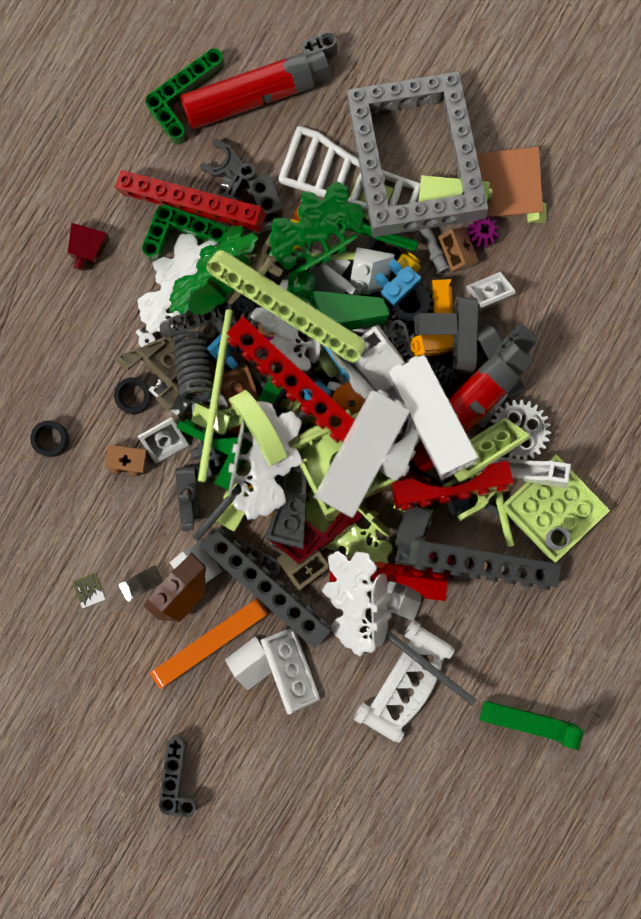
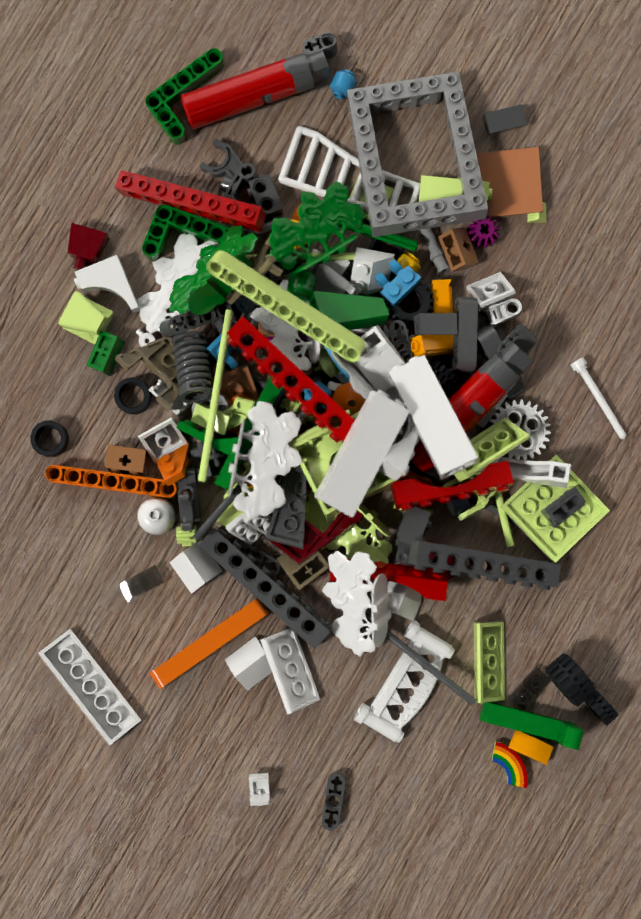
sticker [73,573,105,608] -> none
reddish brown wedge [144,553,206,622] -> none
dark grey beam [159,735,198,817] -> none
yellowish green slope [229,390,287,467] -> none
light grey piece [545,527,571,550] -> none
none -> white arch [38,629,141,746]
none -> orange beam [45,465,178,498]
none -> yellowish green piece [58,291,113,344]
none -> white arch [74,255,140,313]
none -> green hinge [86,331,125,376]
none -> white cylinder [137,497,176,535]
none -> orange wing [156,443,192,486]
none -> yellowish green gear [176,526,197,547]
none -> white slope [225,512,272,545]
none -> white bracket [249,773,270,806]
none -> dark grey beam [322,772,345,831]
none -> dark azure head [330,69,357,100]
none -> yellowish green slope [474,622,505,703]
none -> dark grey hinge [482,104,527,134]
none -> white piece [483,298,522,327]
none -> tile [491,741,528,788]
none -> light orange slope [508,730,554,765]
none -> clear smoke slope [509,666,550,710]
none -> dark grey hinge [540,486,586,528]
none -> black tyre [545,653,596,707]
none -> white piece [570,357,627,439]
none -> black tyre [584,690,619,726]

